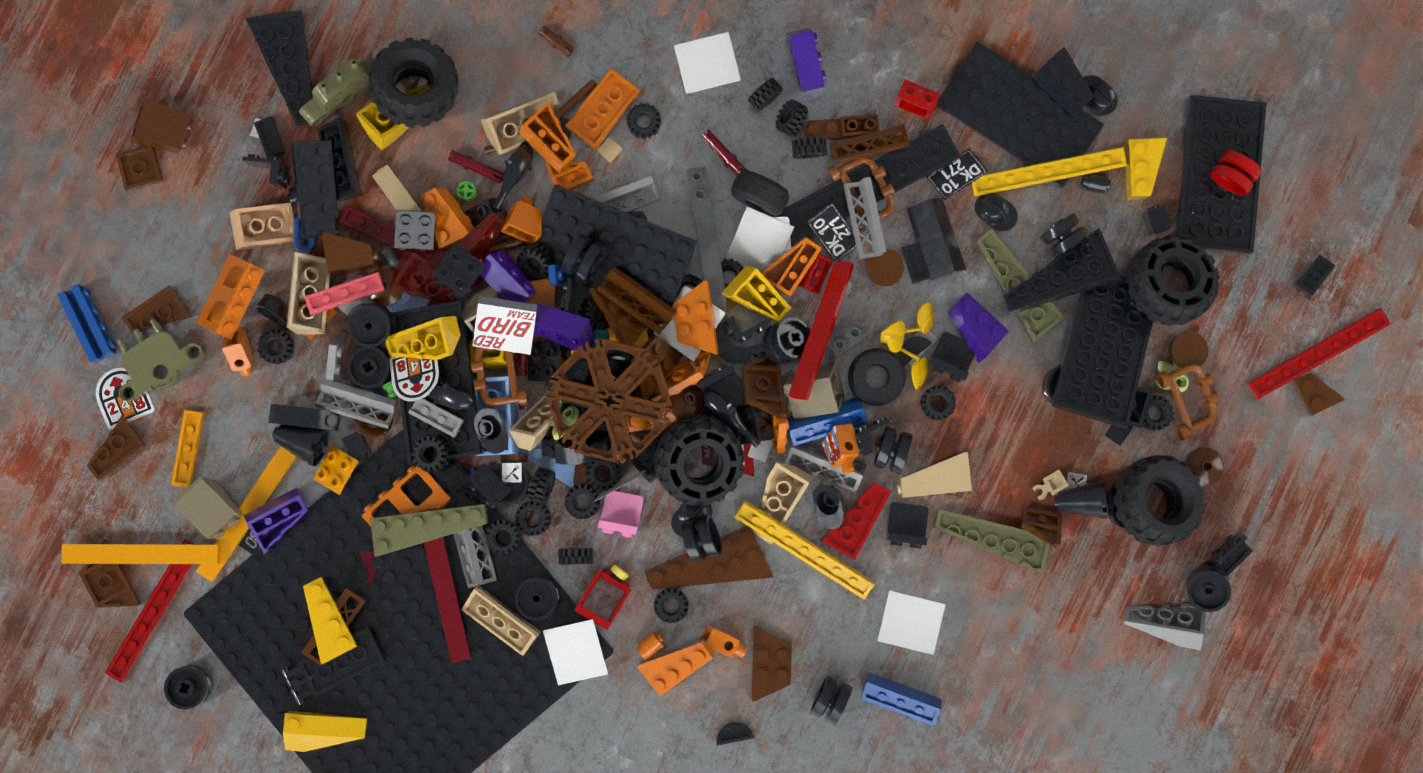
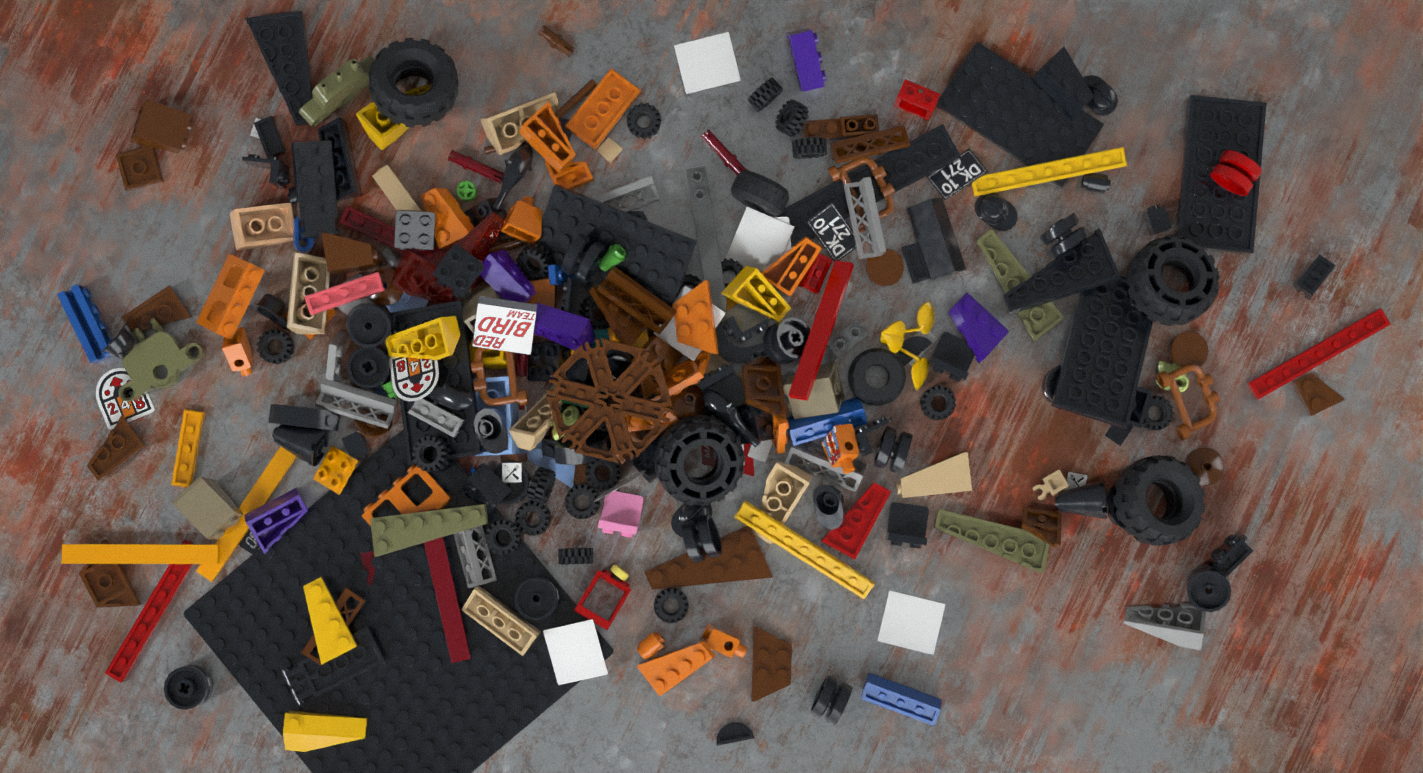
yellow wedge [1124,138,1167,200] -> none
none -> black piece [101,318,134,359]
none -> bright green cone [599,244,626,272]

